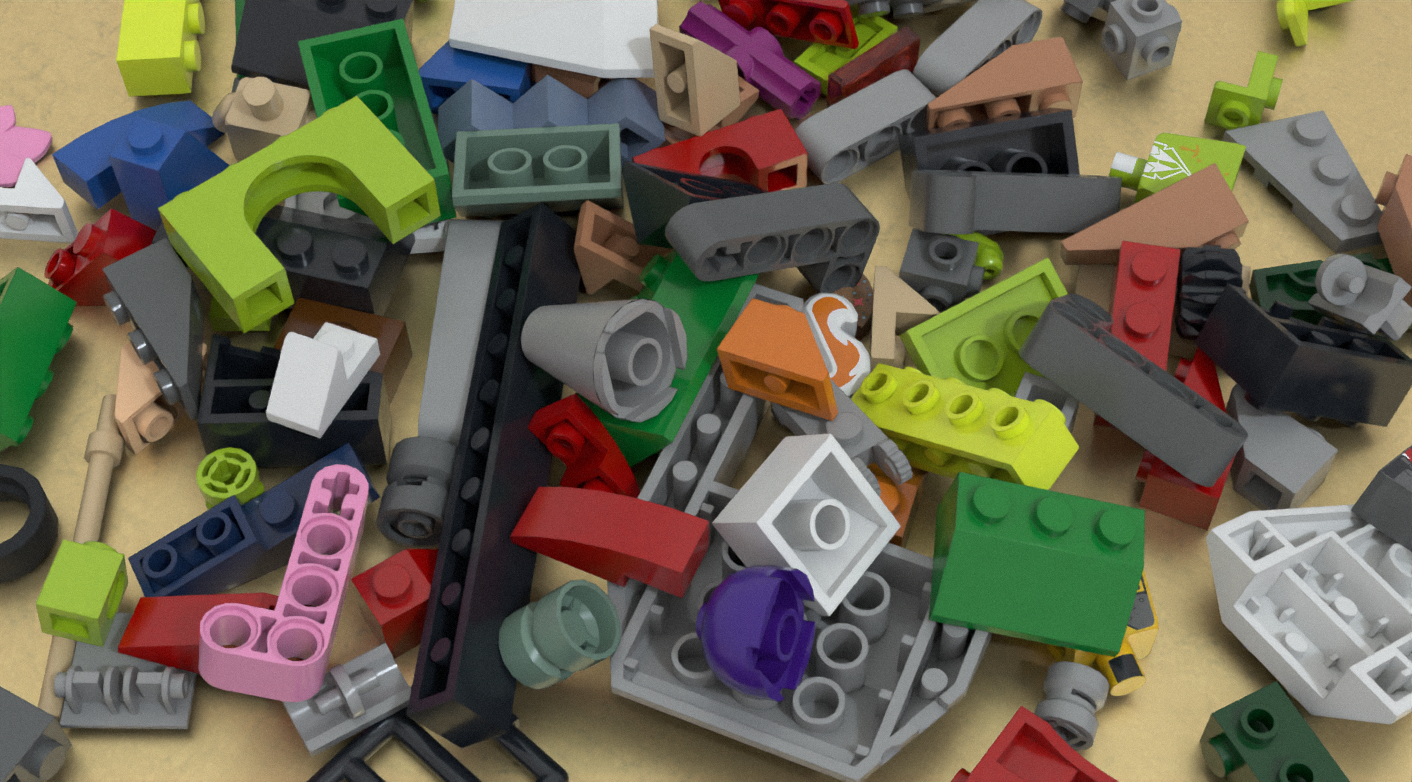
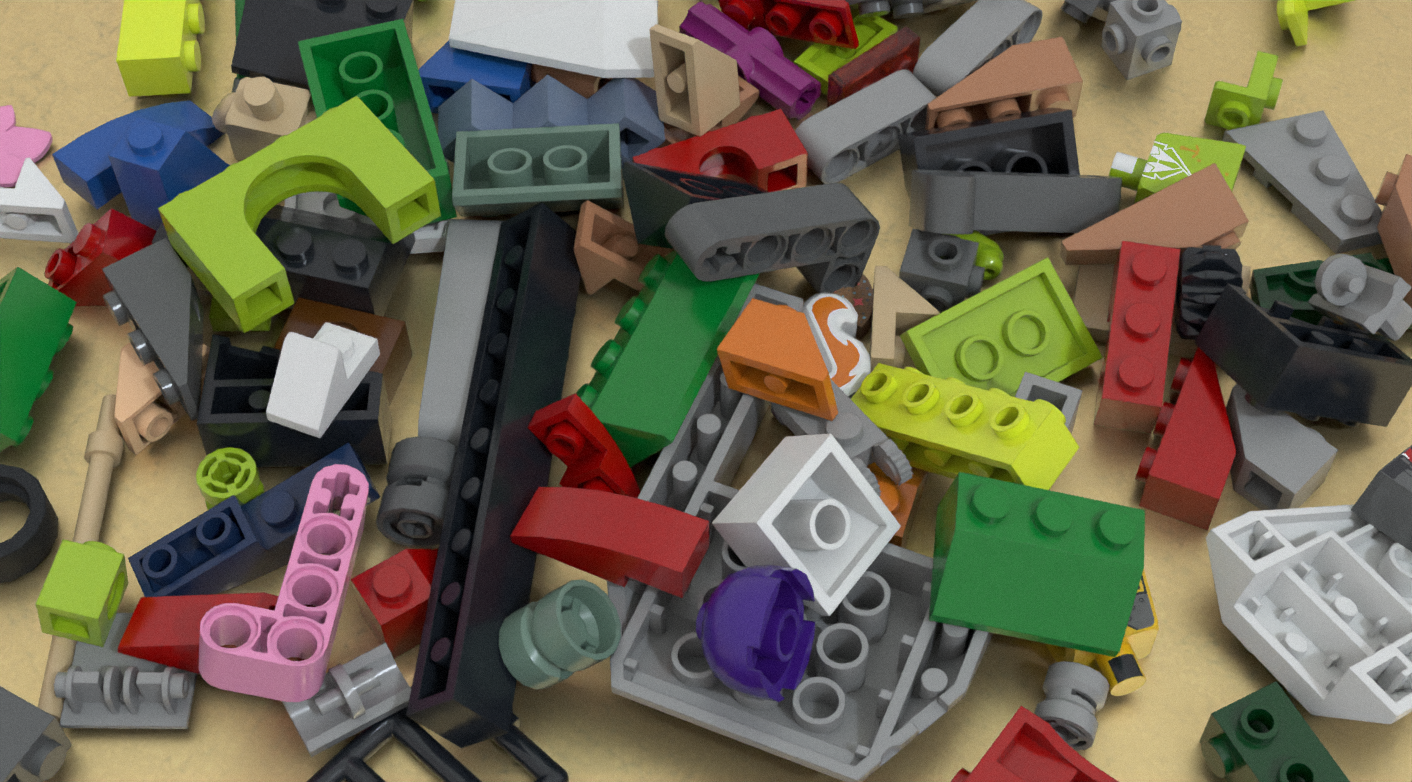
light grey cone [521,299,687,422] -> none
dark grey beam [1018,294,1248,487] -> none

